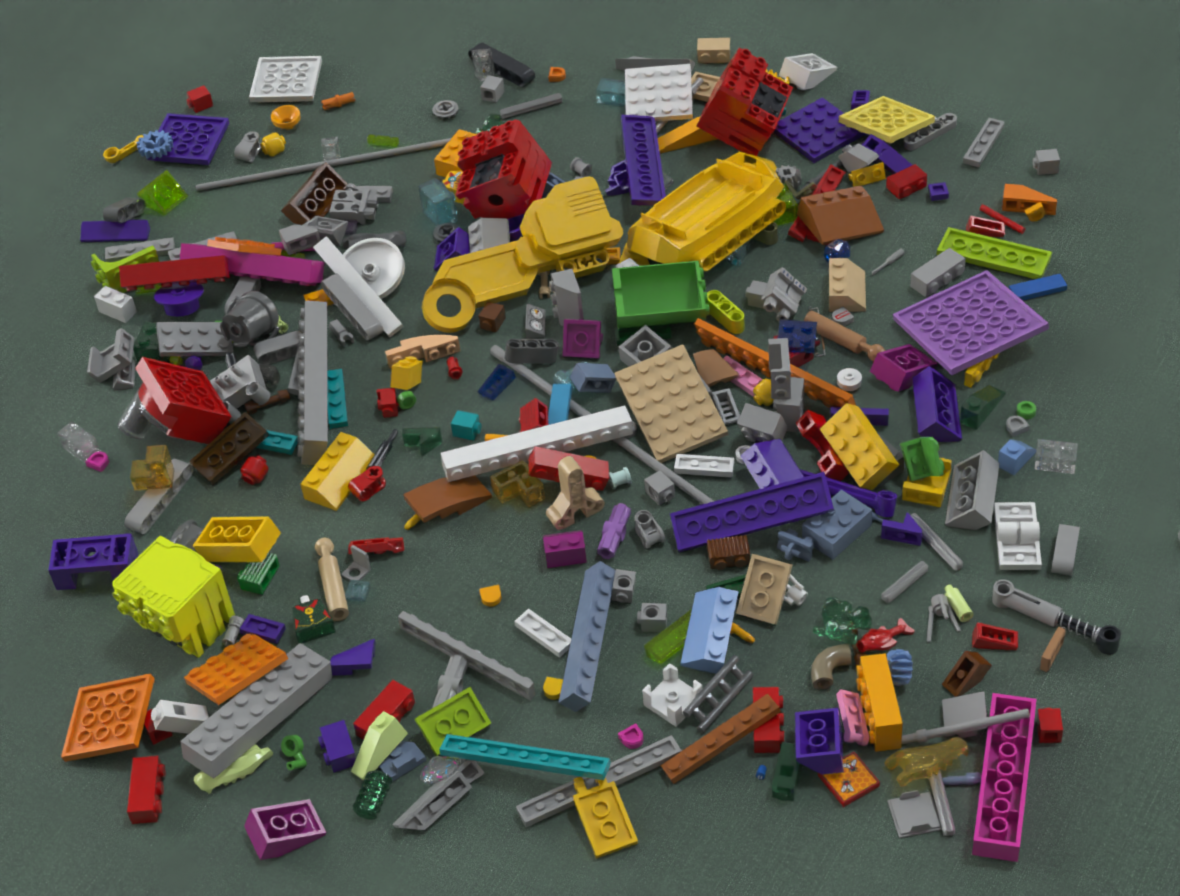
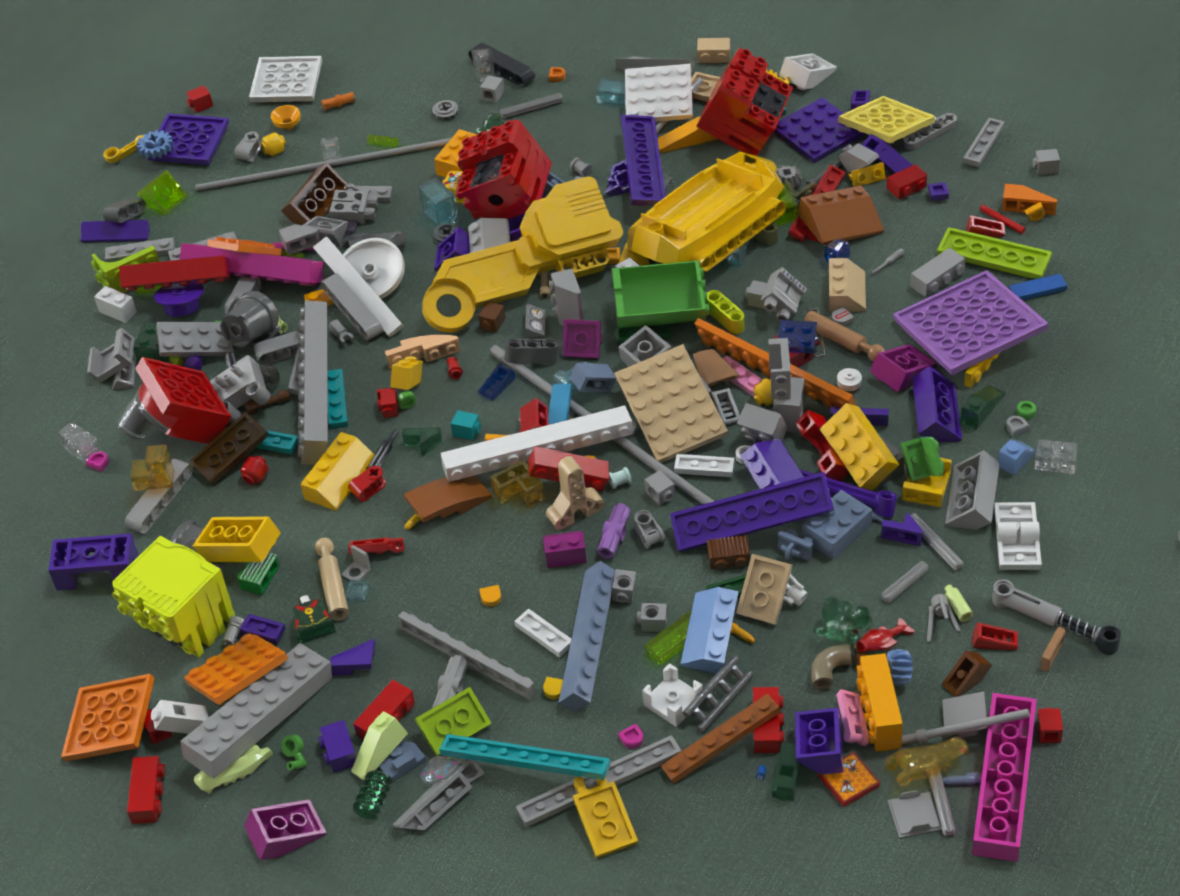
light grey beam [1051,524,1080,576] -> none

